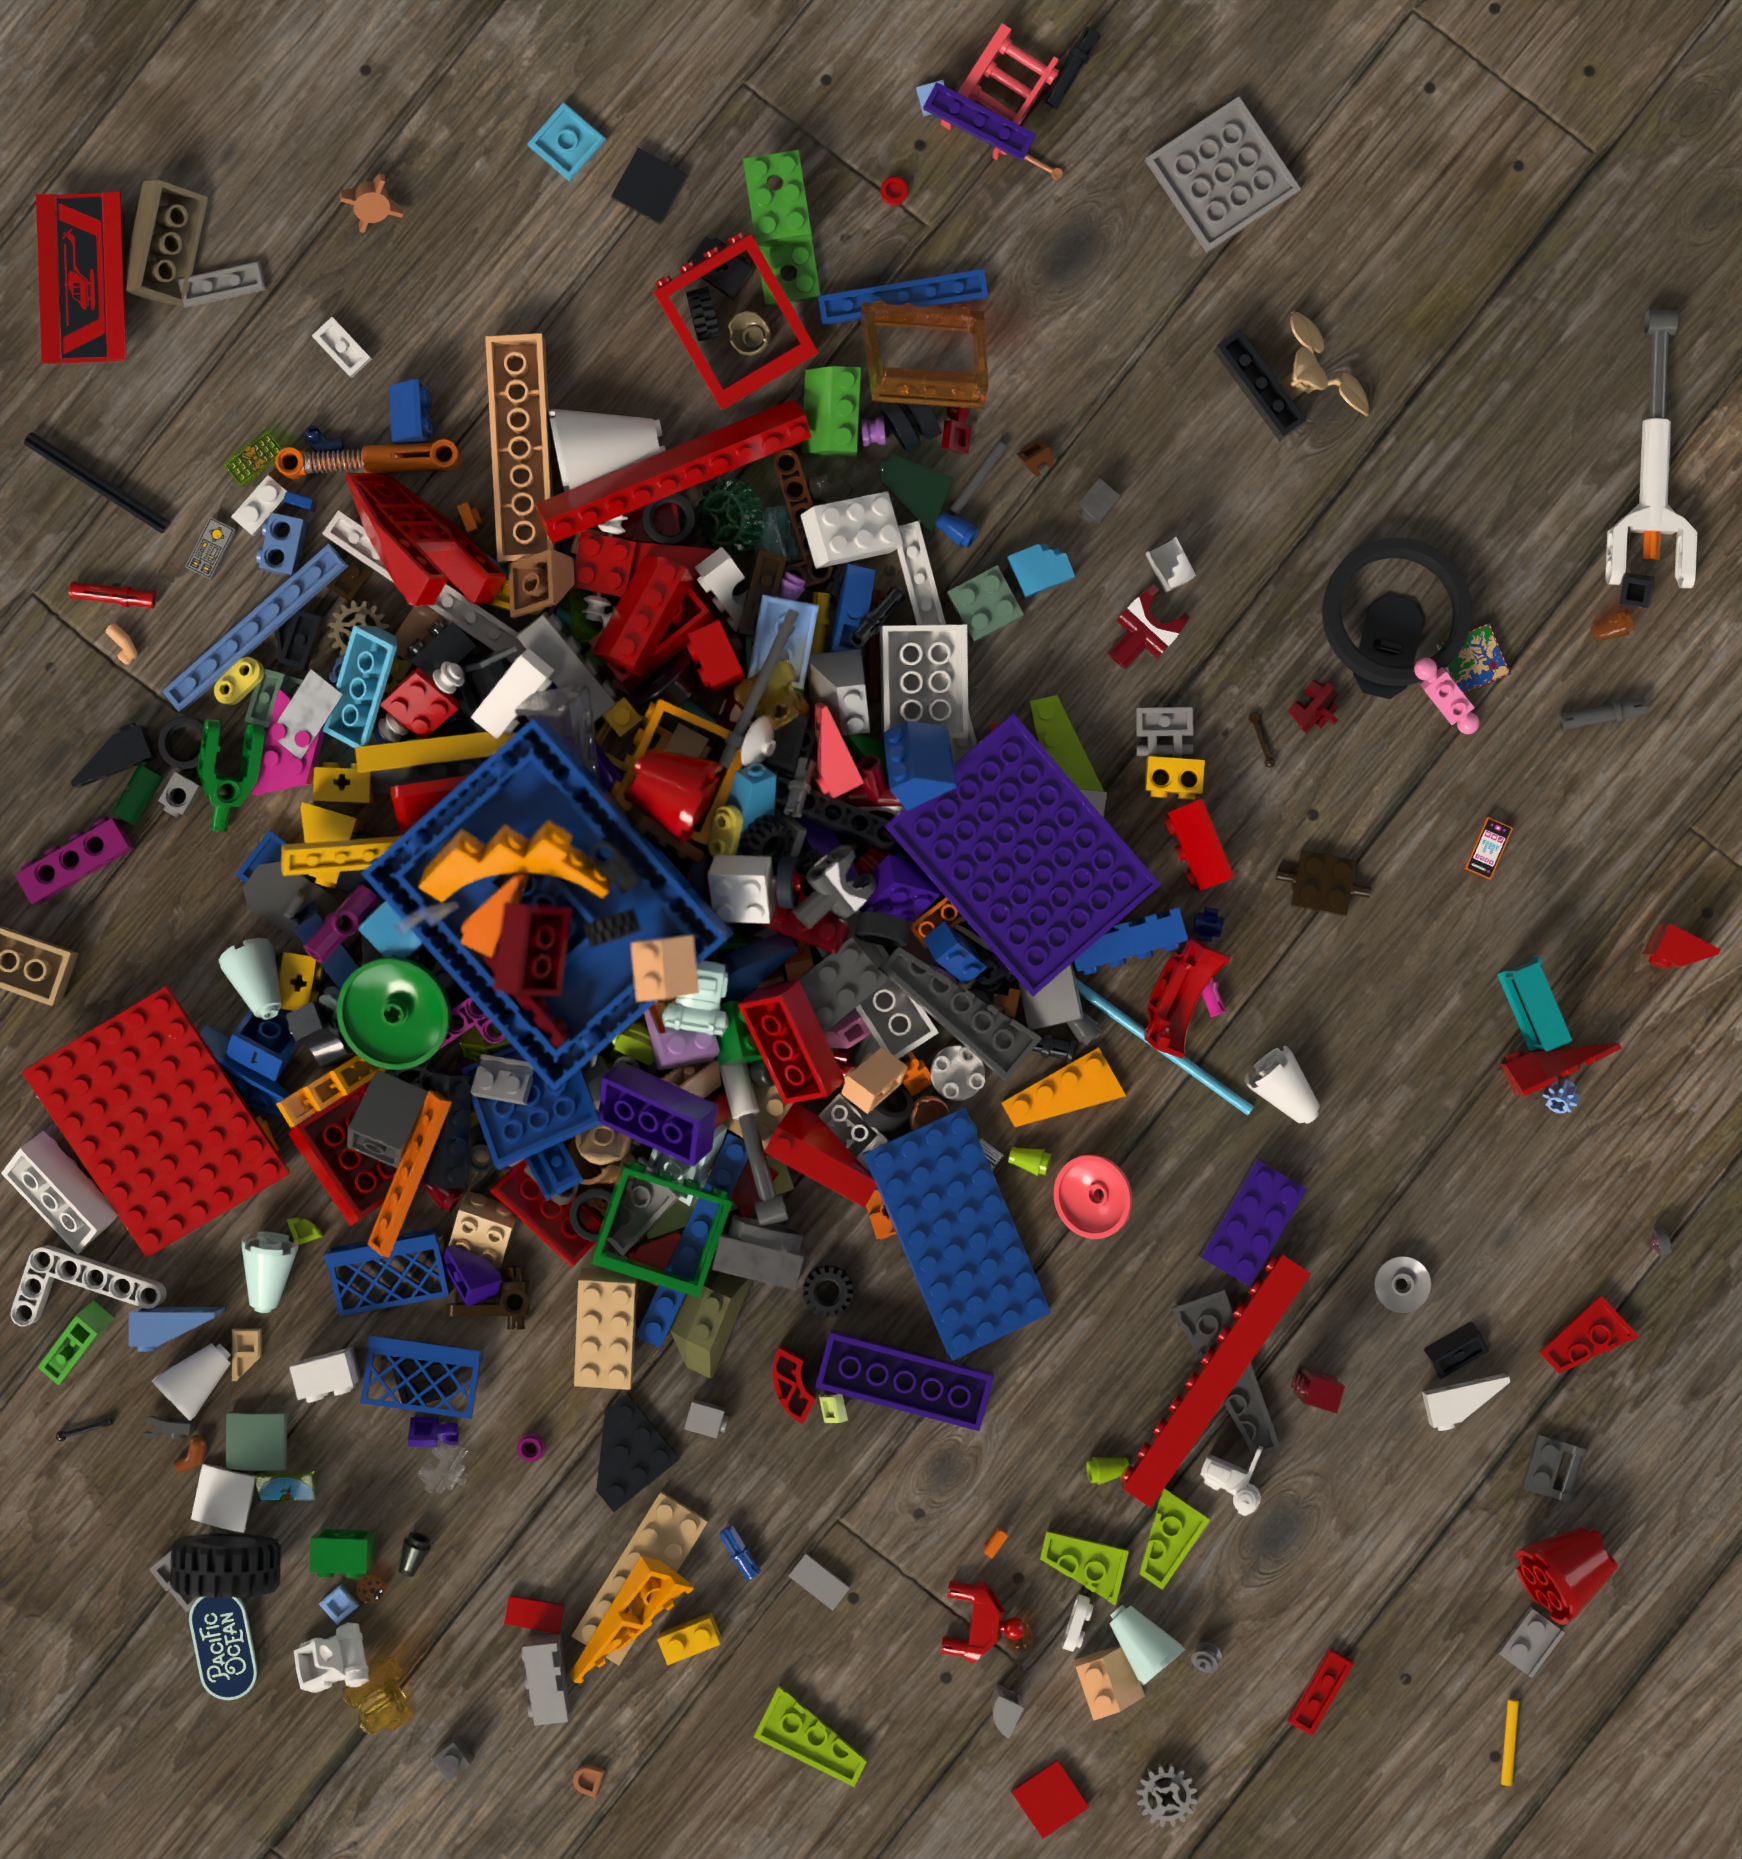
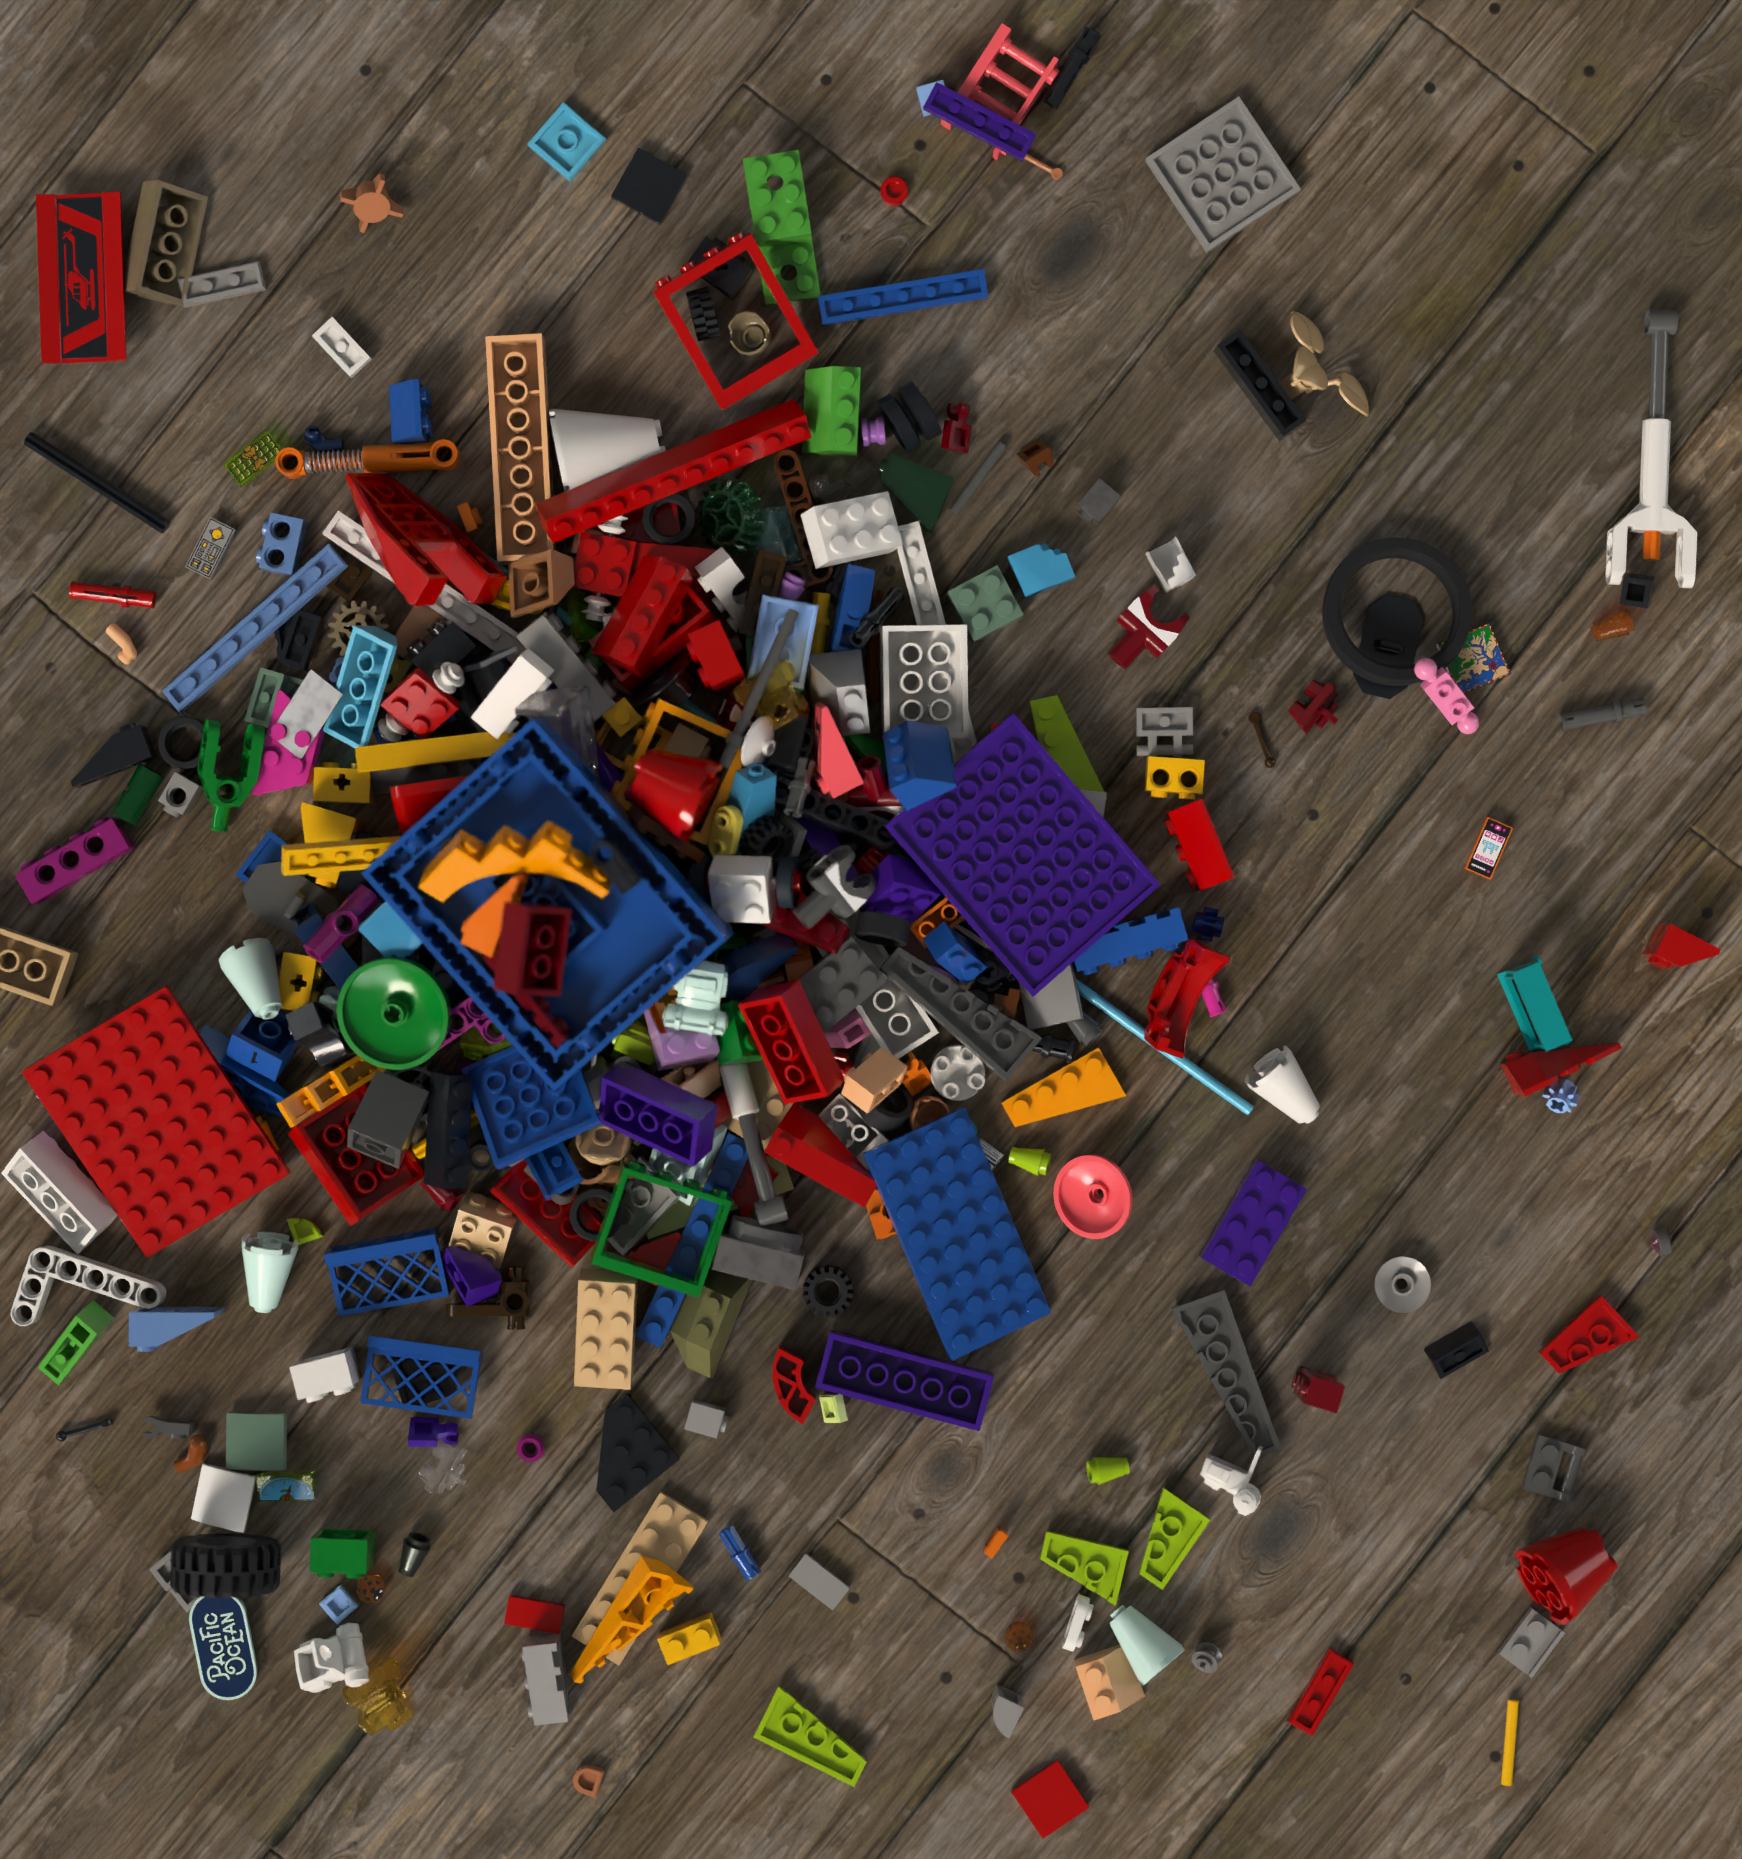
white cone [152,1343,231,1421] -> none
light yellow plate [214,657,264,705] -> none
white plate [231,475,287,536] -> none
tan tile [232,1328,262,1381] -> none
blue tile [283,491,317,513] -> none
orange tile [368,1090,452,1257] -> none
clear slope [394,901,459,935] -> none
flat silver brick [431,1735,474,1782] -> none
light grey plate [471,1054,535,1105] -> none
black tyre [584,908,641,947] -> none
light nougat slope [631,935,699,1001] -> none
pearl dark grey piece [750,1060,775,1087] -> none
clear orange windscreen [860,301,989,409] -> none
blue cone [936,512,979,548] -> none
red connector [940,1580,1026,1663] -> none
red brick [1120,1252,1311,1508] -> none
light grey gear [1136,1763,1197,1827] -> none
dark brown plate [1275,850,1371,917] -> none
white slope [1422,1373,1510,1431] -> none

